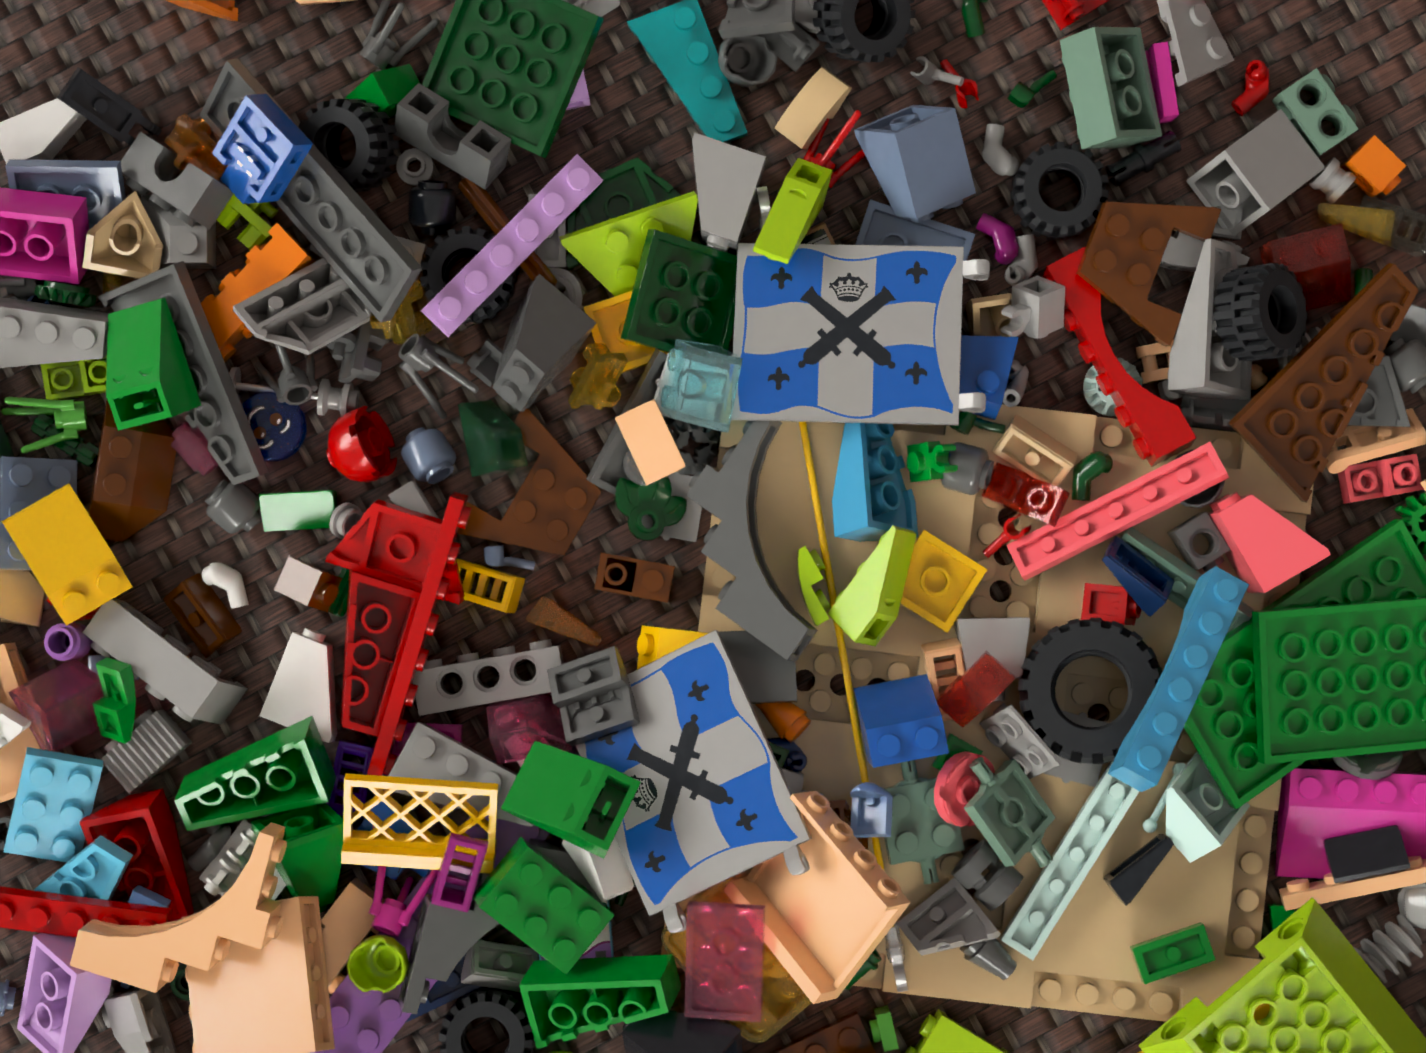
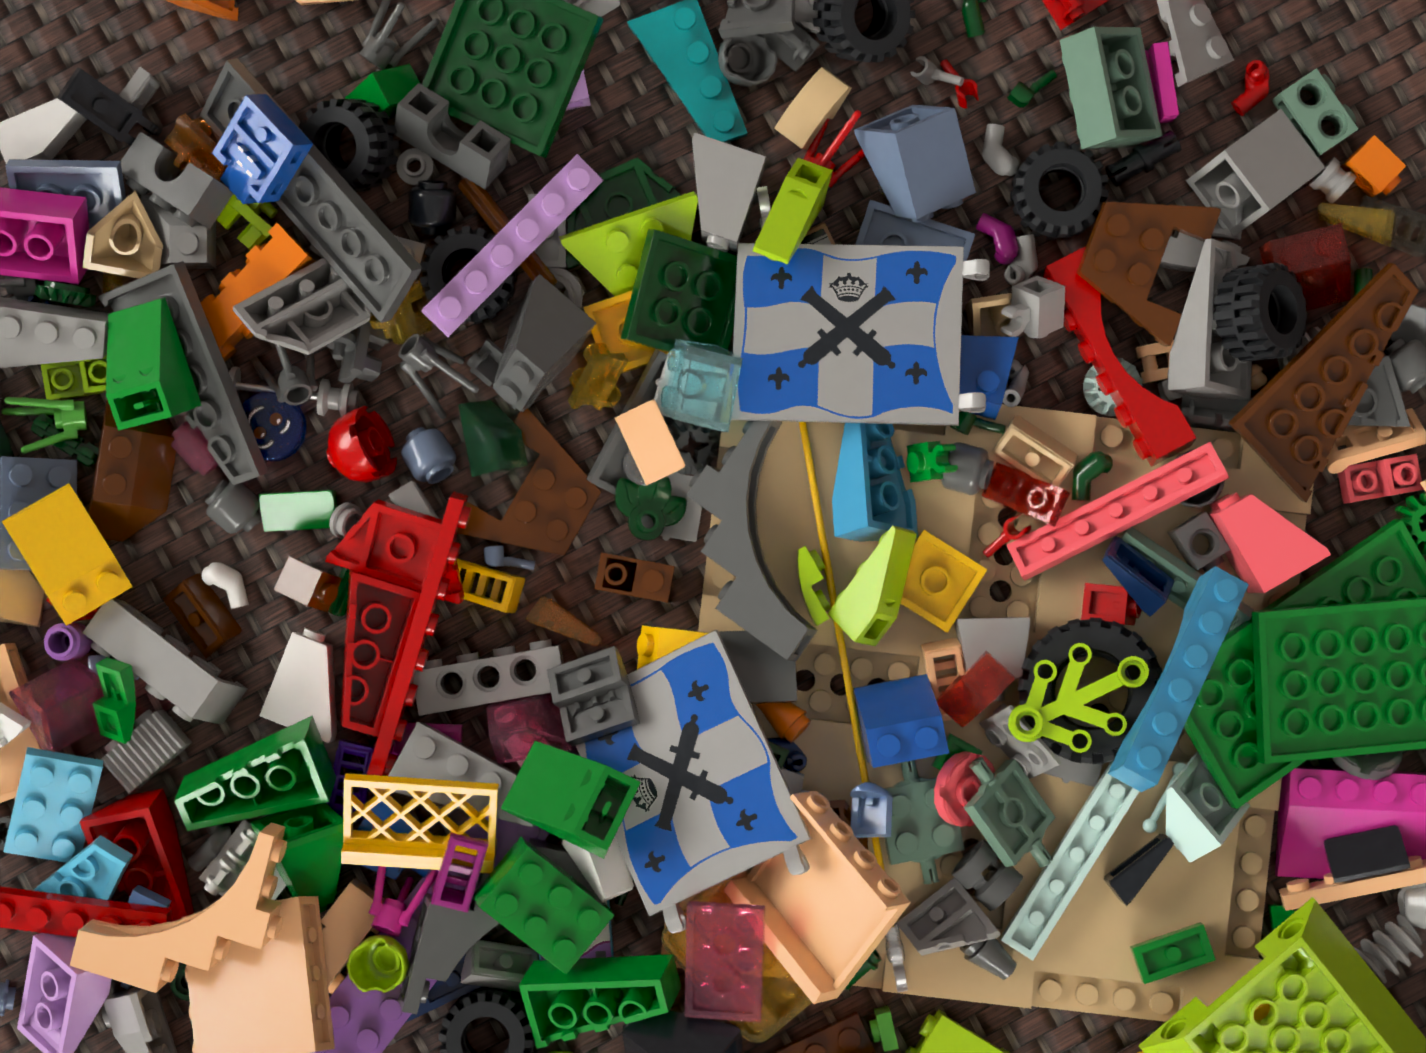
none -> light grey tile [119,67,160,111]
none -> lime plant [1008,643,1149,753]

